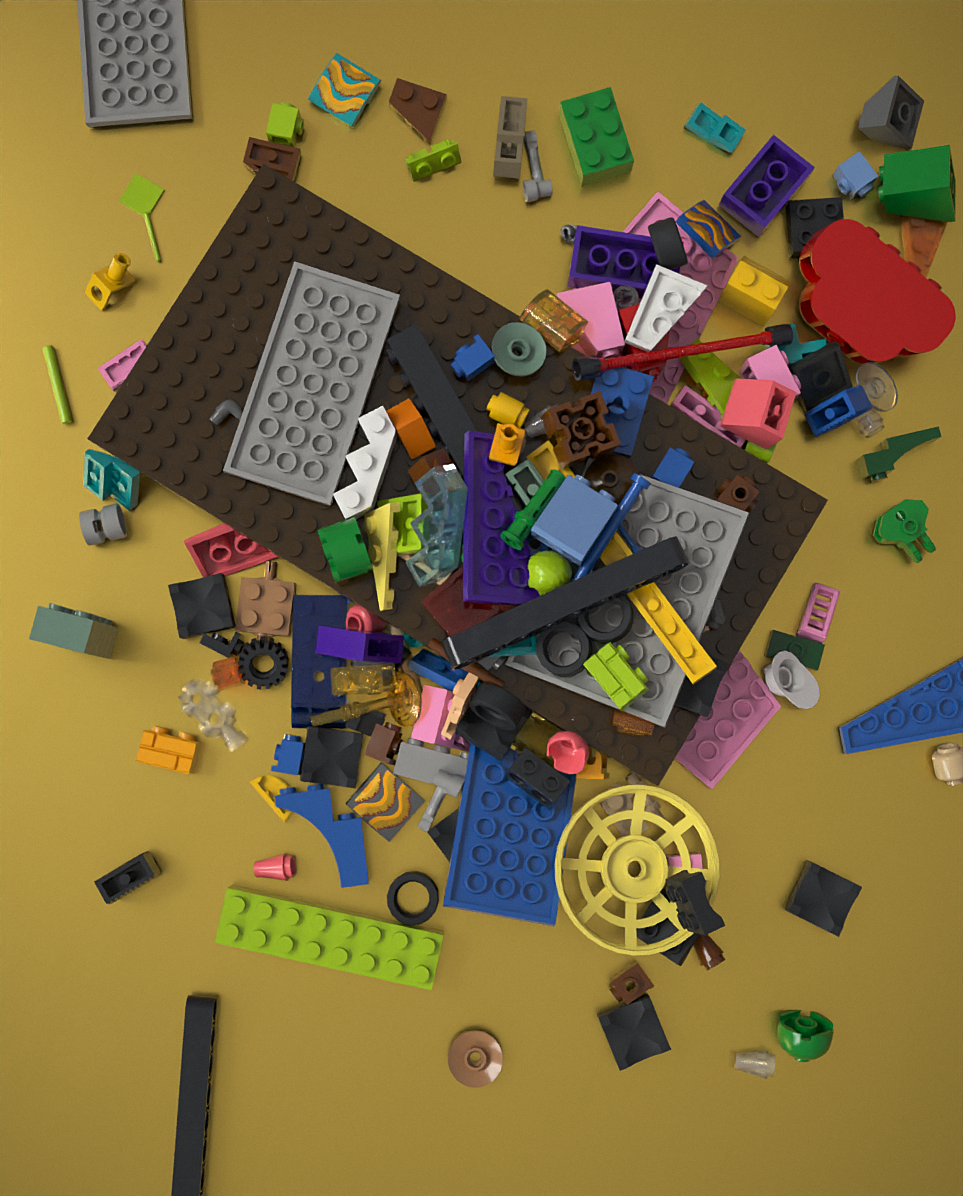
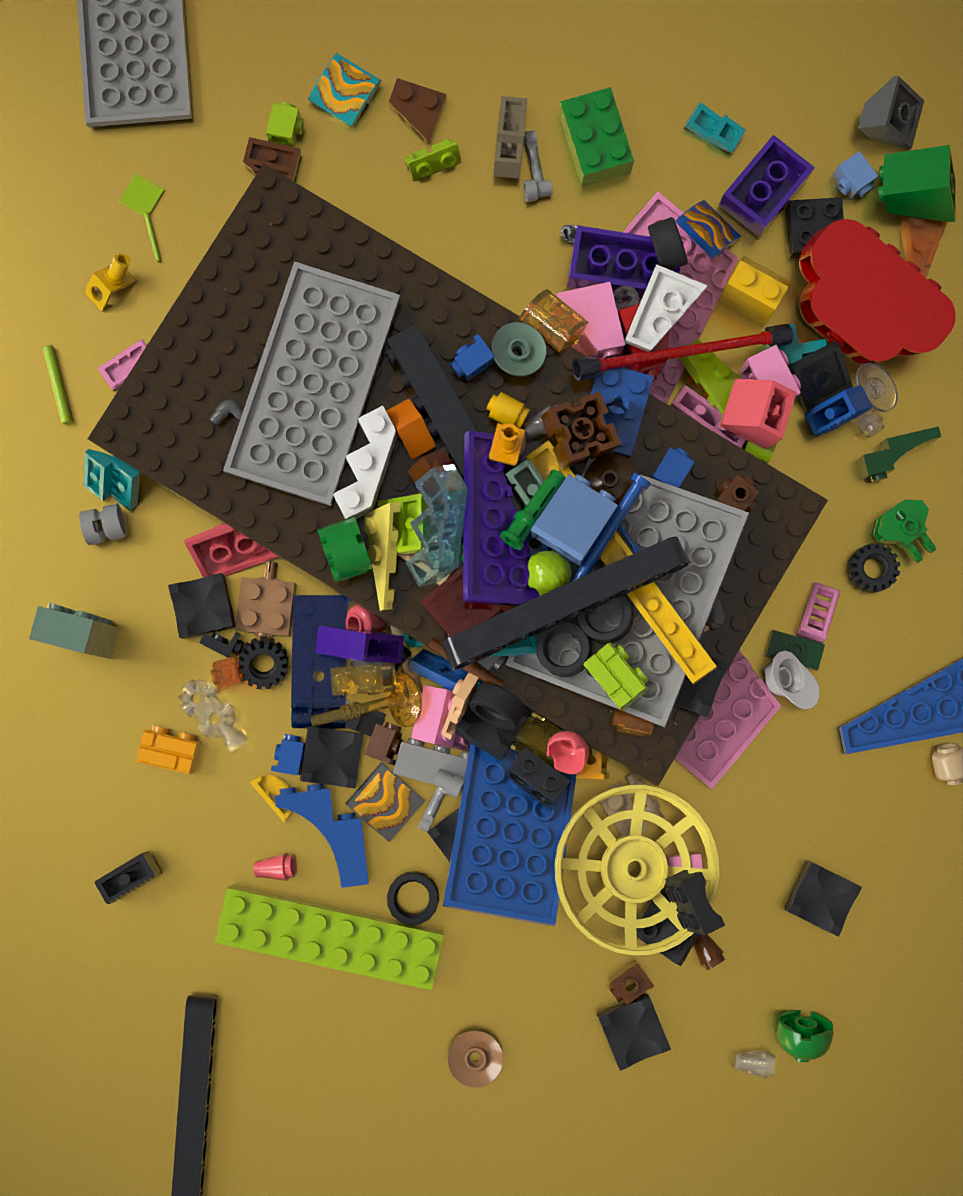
none -> black tyre [847,543,901,593]

